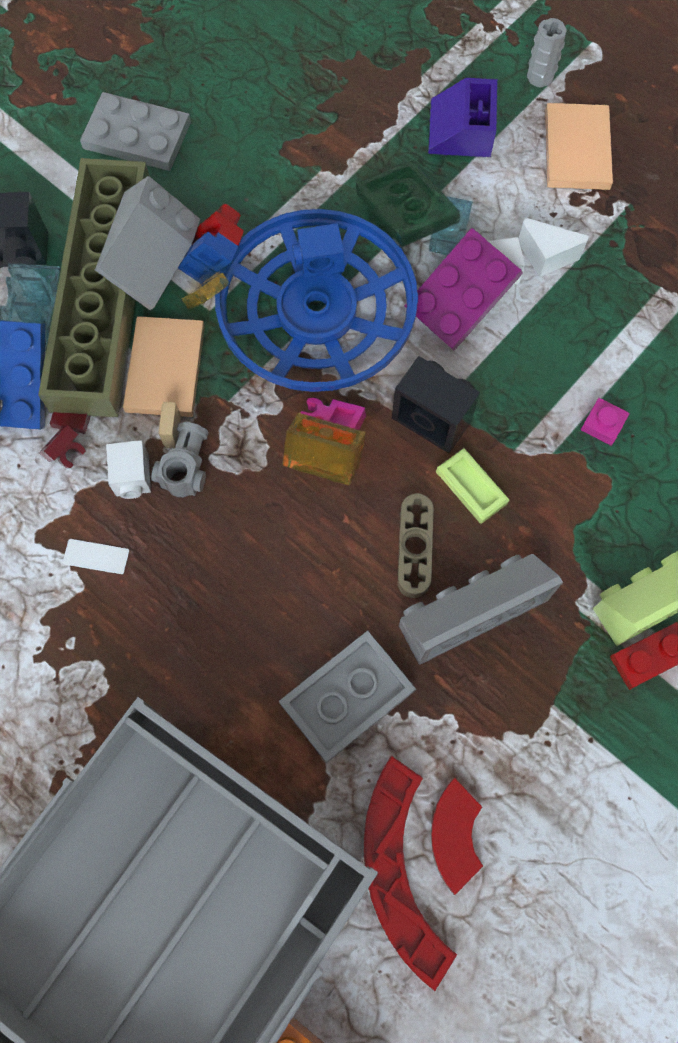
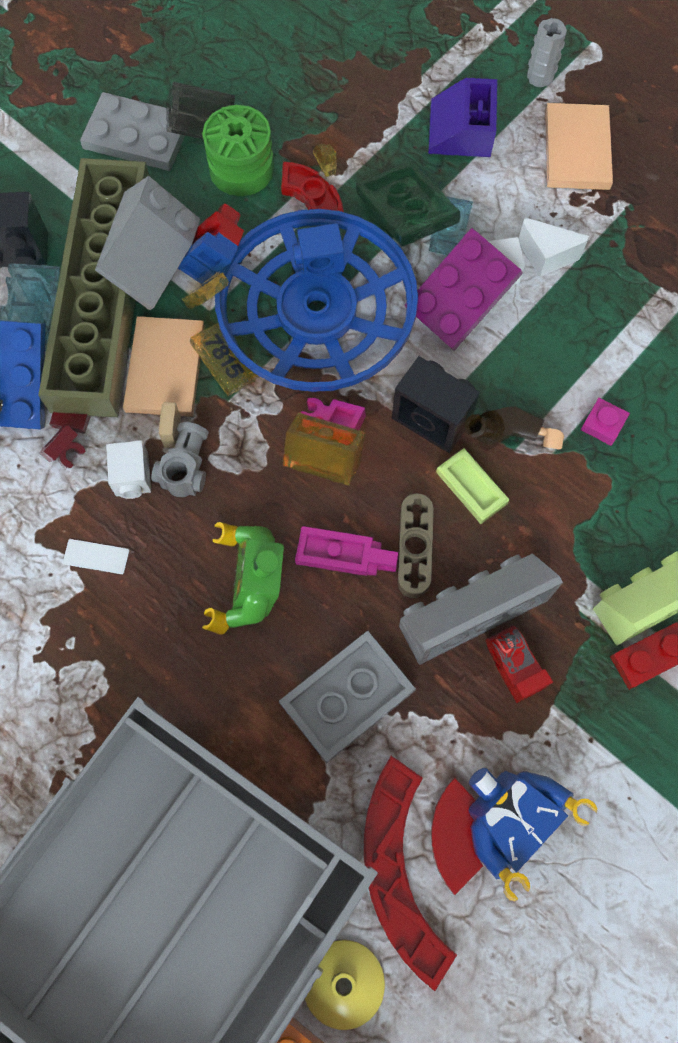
none -> clear smoke hinge [166,82,235,139]
none -> clear yellow tile [190,323,257,396]
none -> bright green wheel [202,105,274,197]
none -> bright green torso [202,522,284,635]
none -> red tile [281,161,344,212]
none -> dark pink hinge [295,526,398,576]
none -> light yellow dish [305,940,385,1030]
none -> clear yellow tile [313,144,337,177]
none -> dark brown arm [465,406,564,449]
none -> blue torso [468,768,597,901]
none -> red leg [486,626,553,703]

